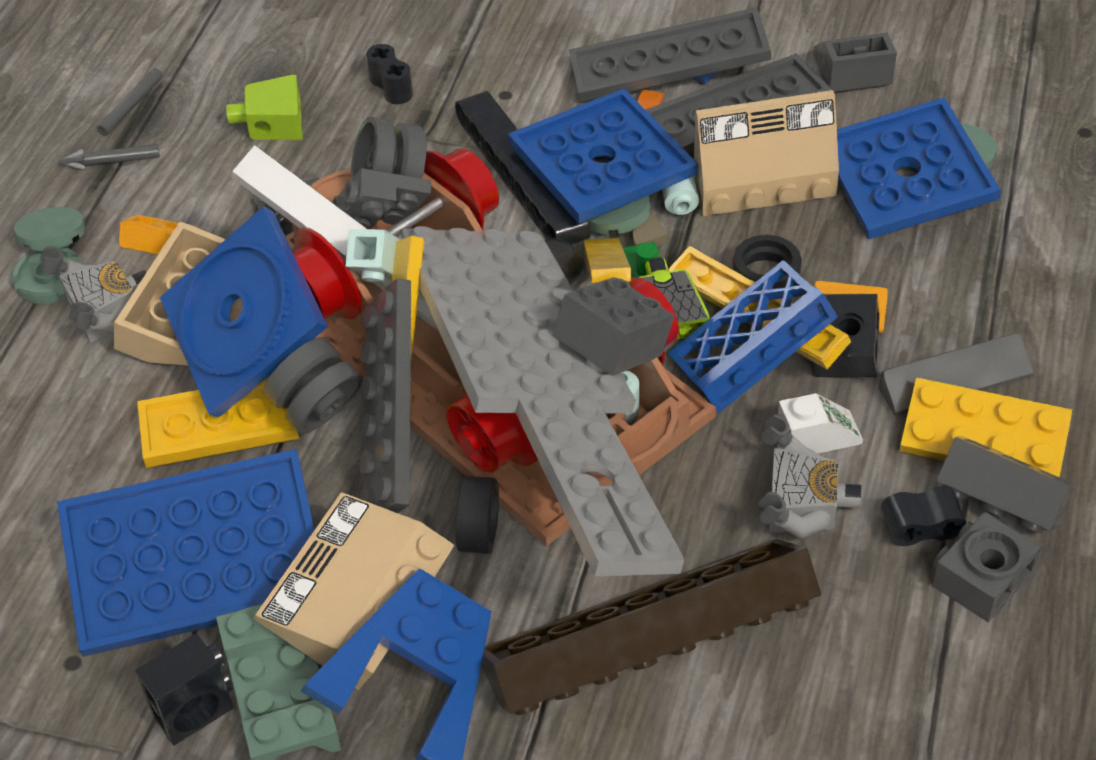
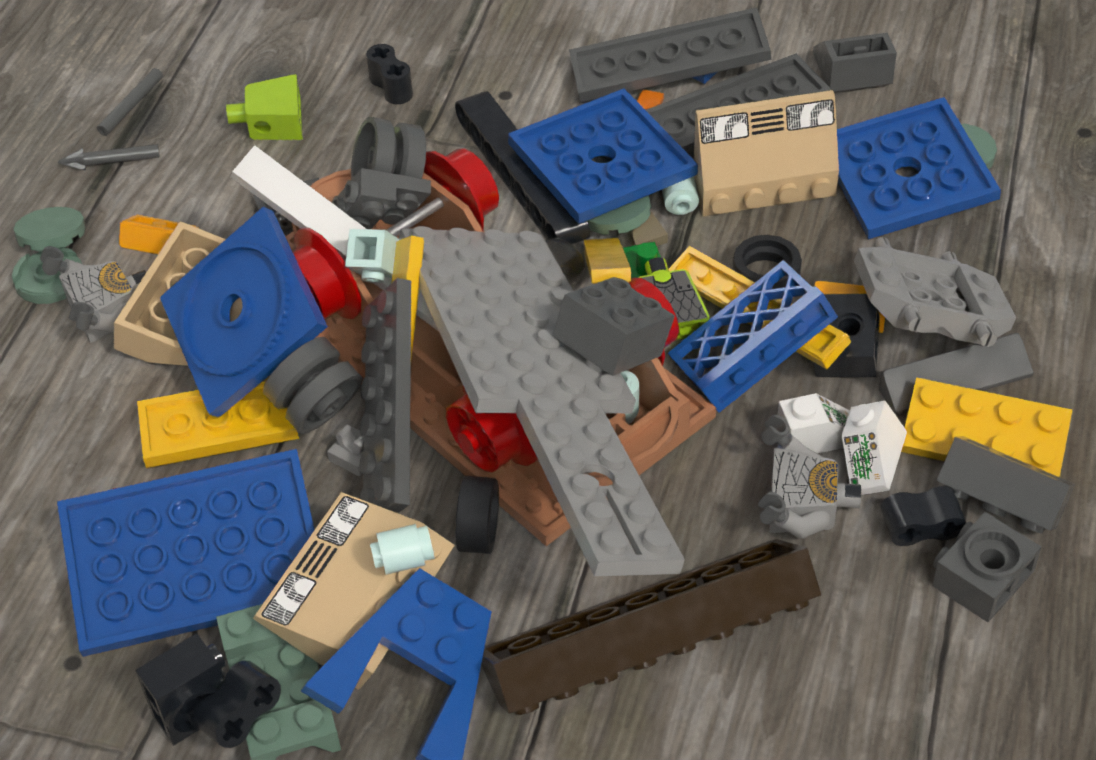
none -> black axle [194,660,281,748]
none -> light grey tile [327,424,364,477]
none -> light aqua brick [370,524,435,575]
none -> white slope [842,401,907,495]
none -> light grey piece [854,237,1016,347]

